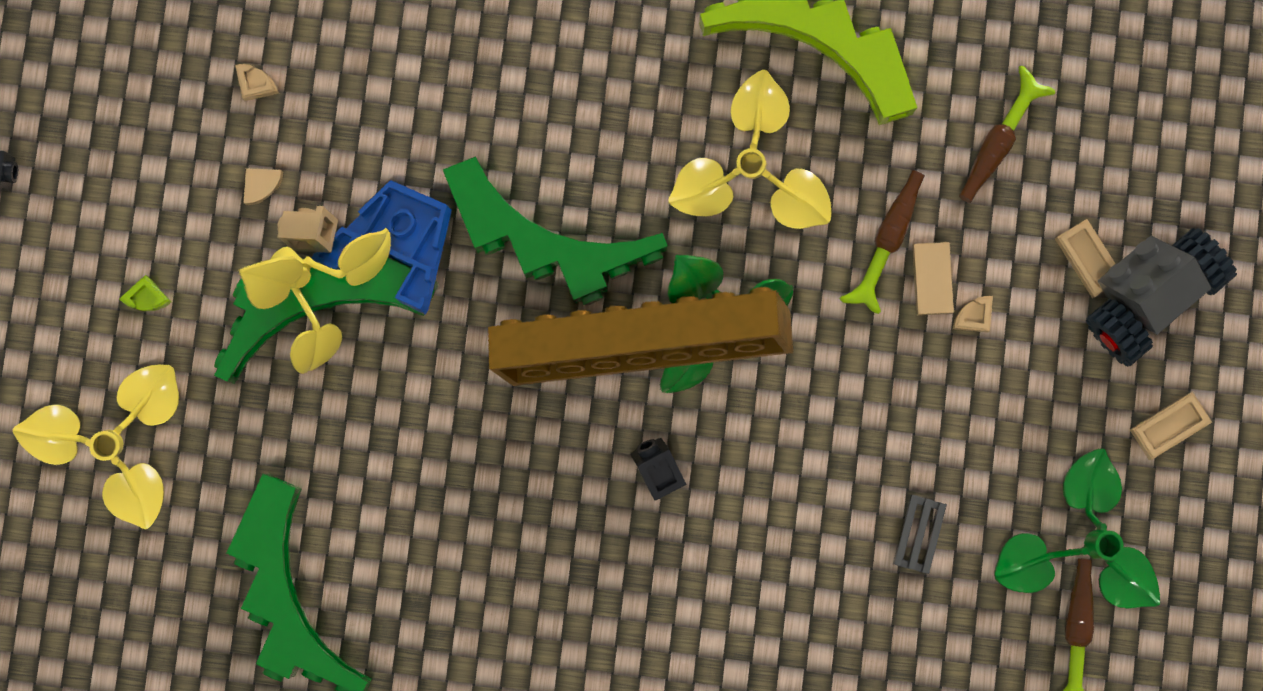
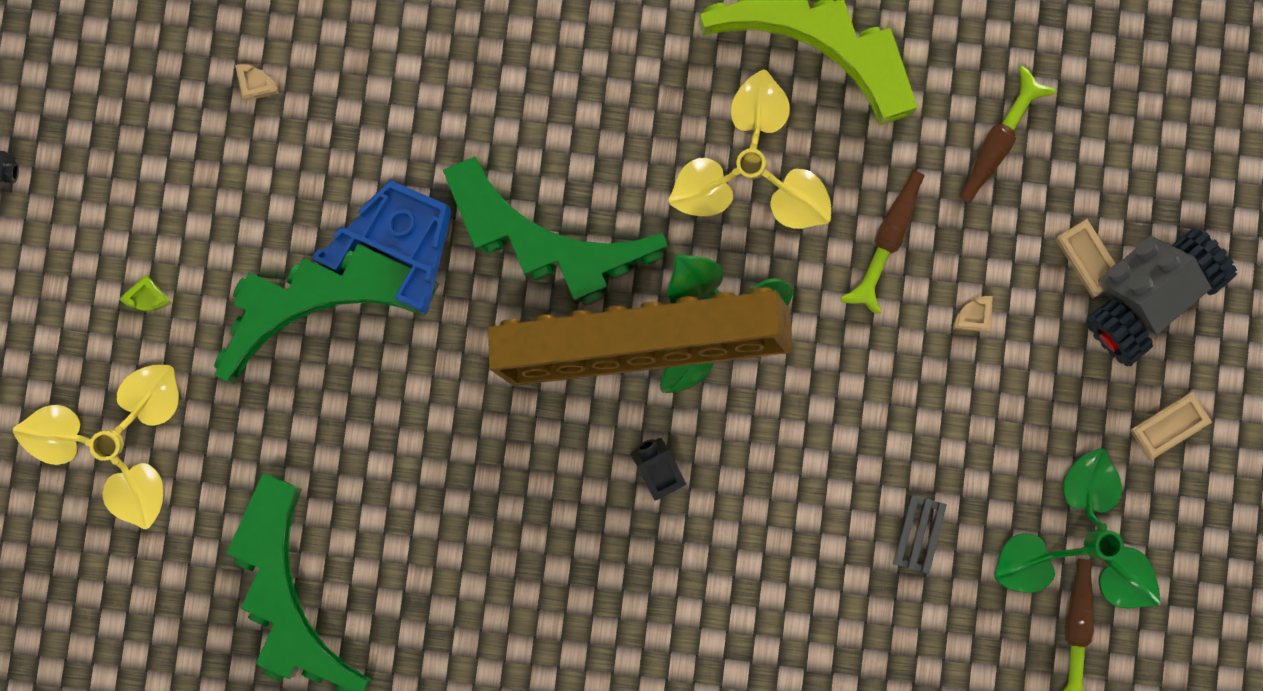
light yellow plant [239,228,391,374] -> none
tan tile [244,168,284,205] -> none
tan brick [277,206,338,253] -> none
tan tile [912,242,954,316] -> none

